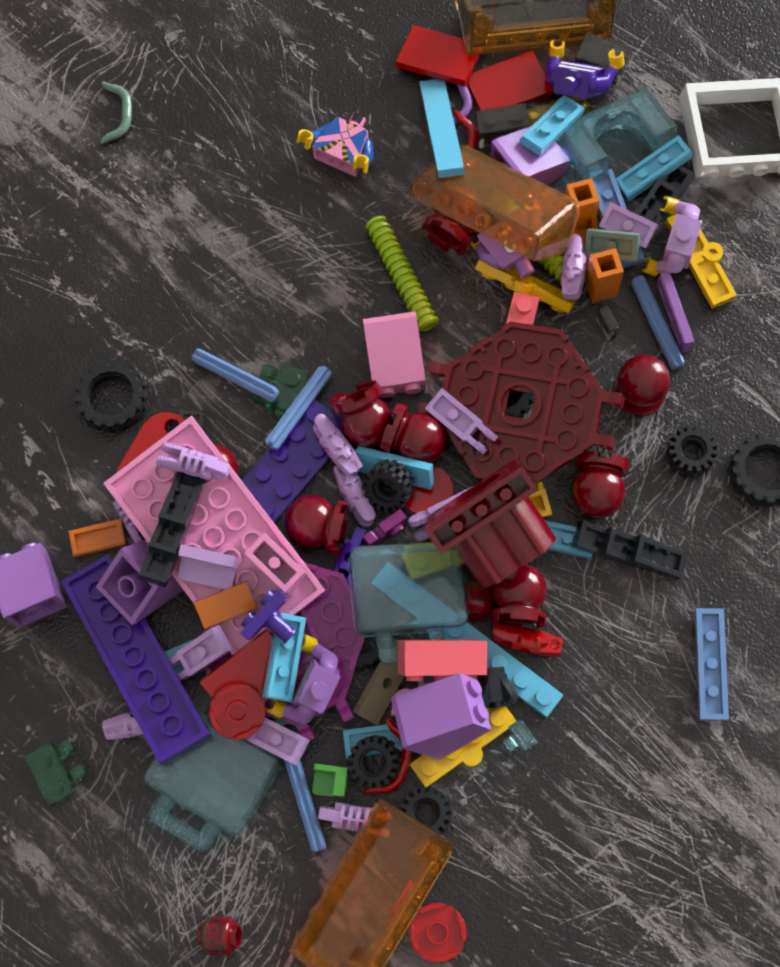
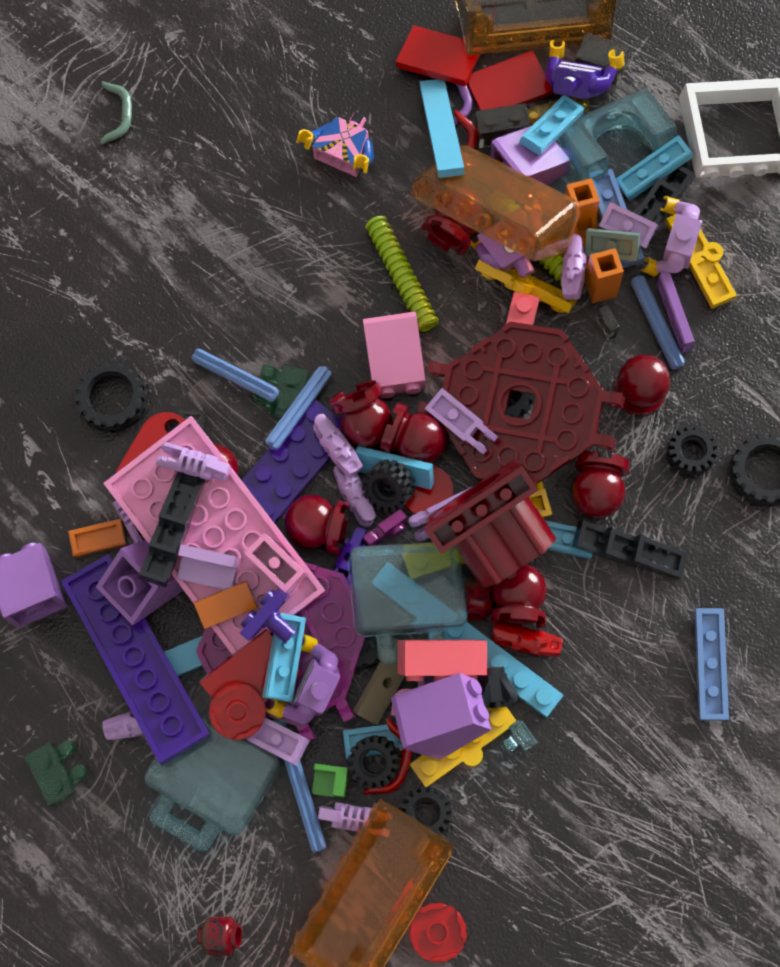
lavender hinge [169,625,233,682] -> none

